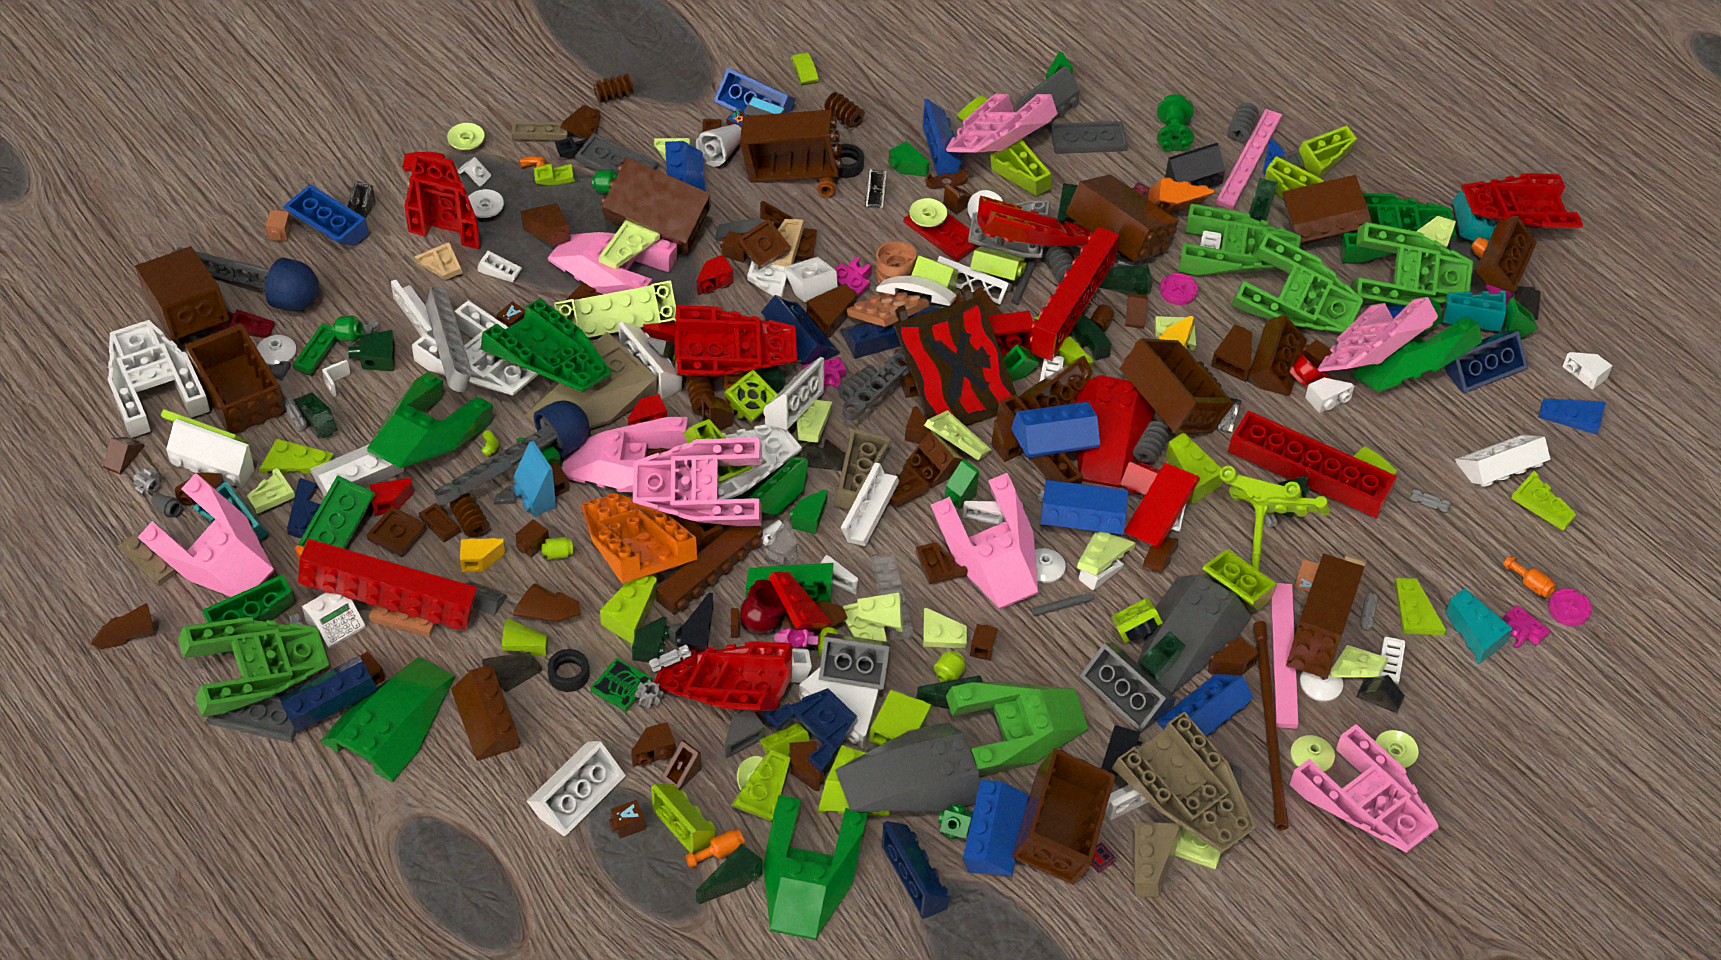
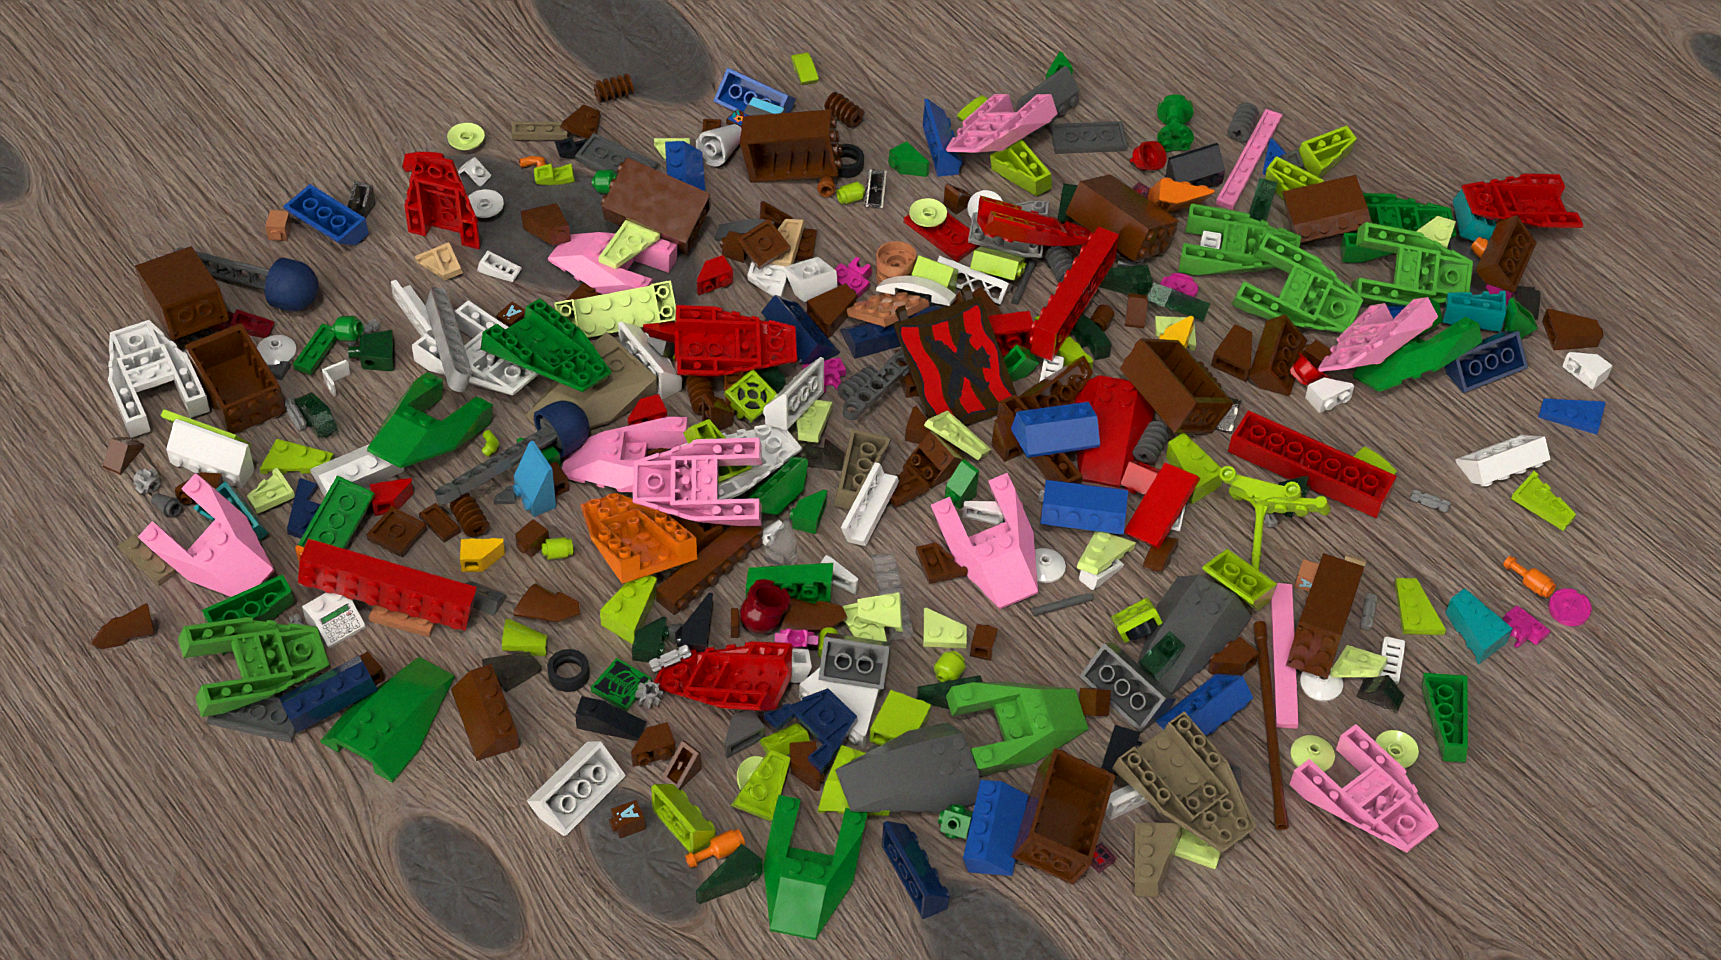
red wing [769,571,832,629] -> none
reddish brown piece [925,169,969,189] -> none
none -> black slope [575,696,647,741]
none -> lime brick [836,181,865,204]
none -> reddish brown panel [1079,688,1111,716]
none -> red piece [1129,141,1167,171]
none -> clear green slope [1147,282,1210,322]
none -> green wedge [1421,673,1468,763]
none -> reddish brown slope [1542,309,1603,351]

